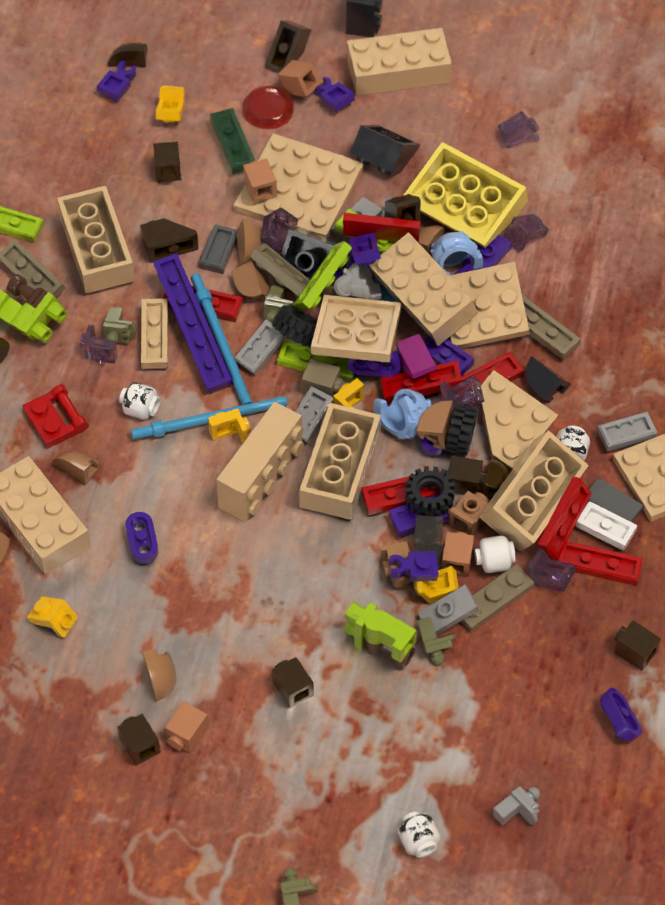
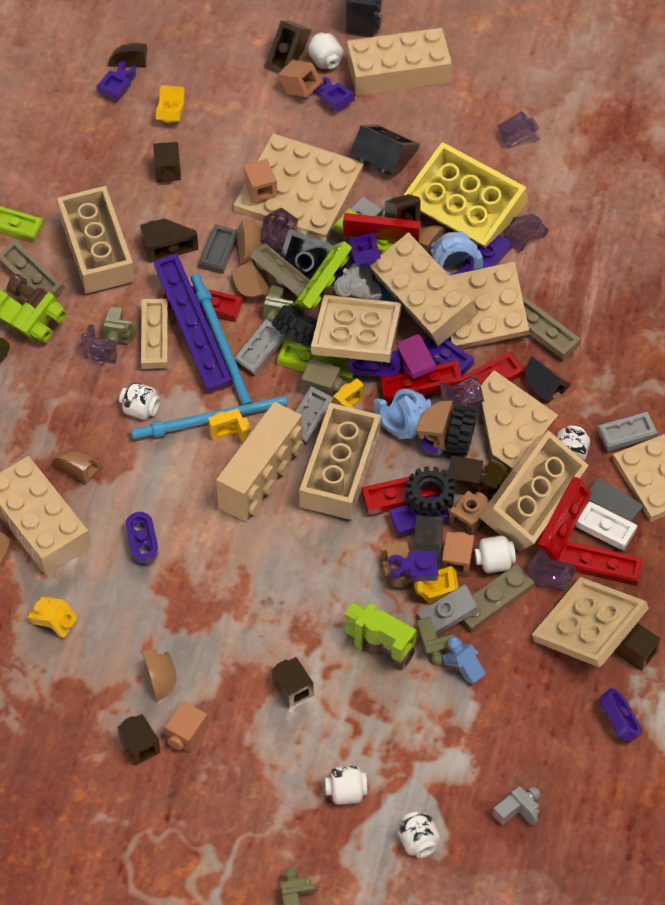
red plate [22,384,89,449] -> none
clear green plate [210,108,255,174] -> none
clear red piece [243,85,294,129] -> none
none -> white head [308,33,343,69]
none -> white head [325,766,367,805]
none -> medium blue piece [442,637,486,684]
none -> tan plate [532,577,649,668]

